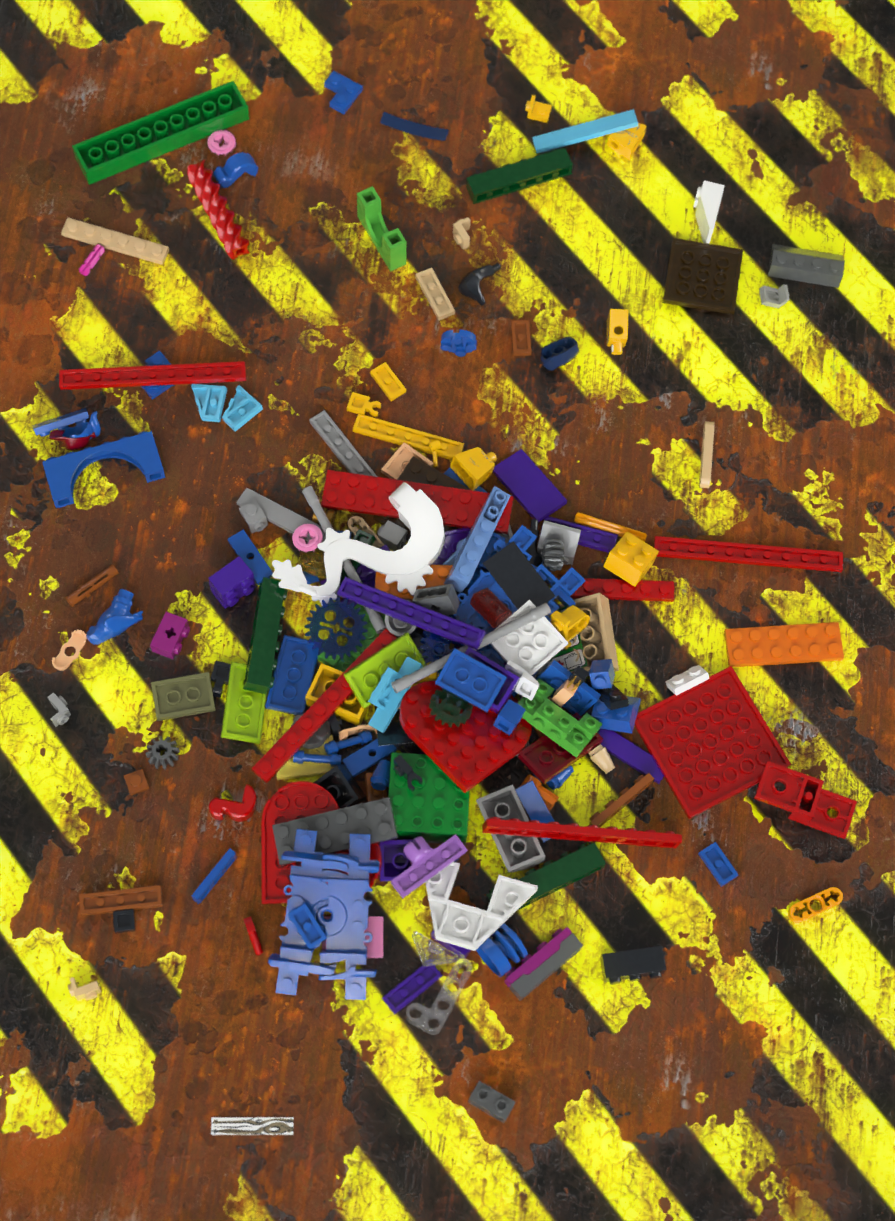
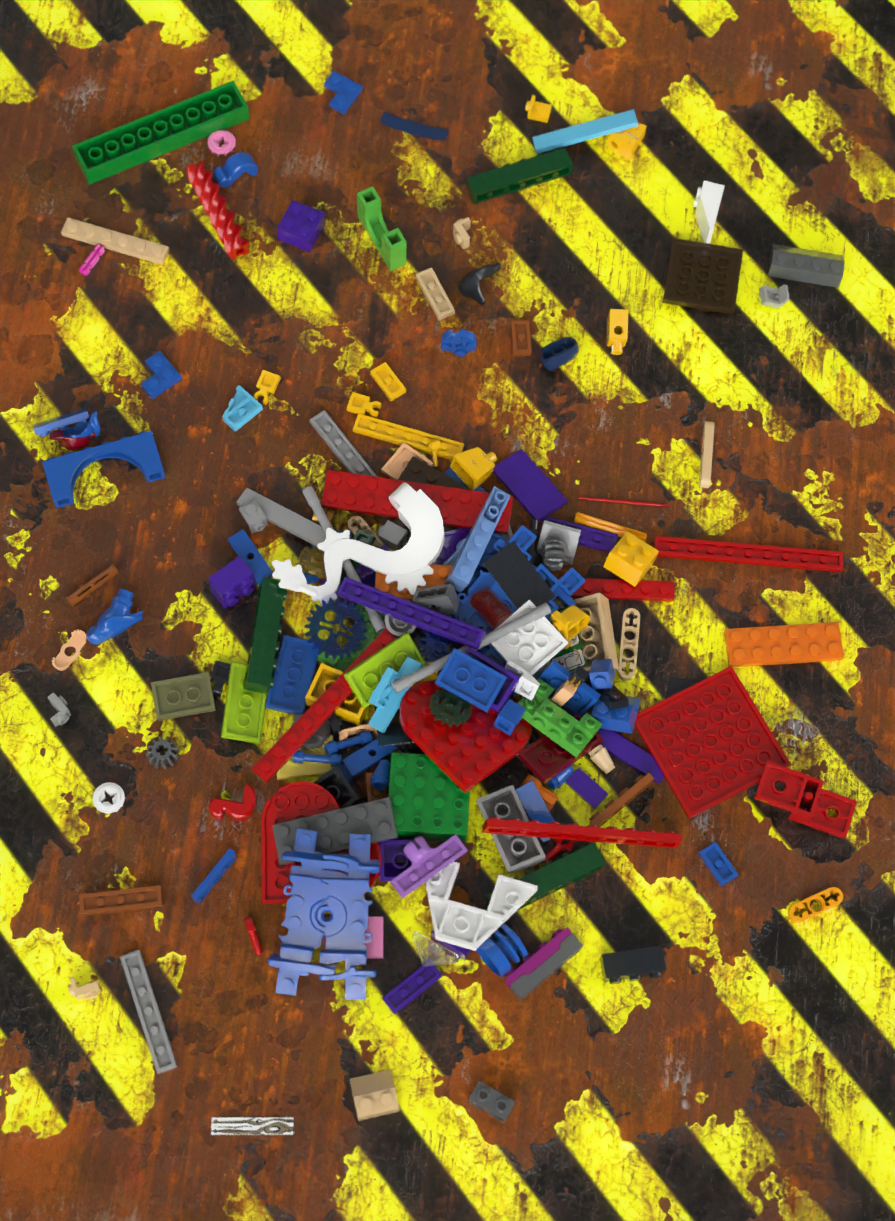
red plate [59,361,246,390] -> none
black plate [113,909,136,933] -> none
dark orange plate [124,769,150,795] -> none
magenta brick [150,611,190,659] -> none
medium azure wing [191,384,227,422] -> none
blue plate [287,903,327,950] -> none
bright pink gear [292,524,323,553] -> none
black plate [393,755,423,791] -> none
clear beam [406,958,472,1035] -> none
white plate [665,665,710,696] -> none
none -> white gear [93,782,125,814]
none -> light grey tile [120,950,177,1074]
none -> yellow plate [254,370,281,405]
none -> dark purple brick [277,200,325,252]
none -> tan slope [349,1070,399,1121]
none -> red bar [544,839,574,863]
none -> dark purple tile [565,768,608,810]
none -> red piece [578,496,668,508]
none -> tan beam [618,608,640,681]

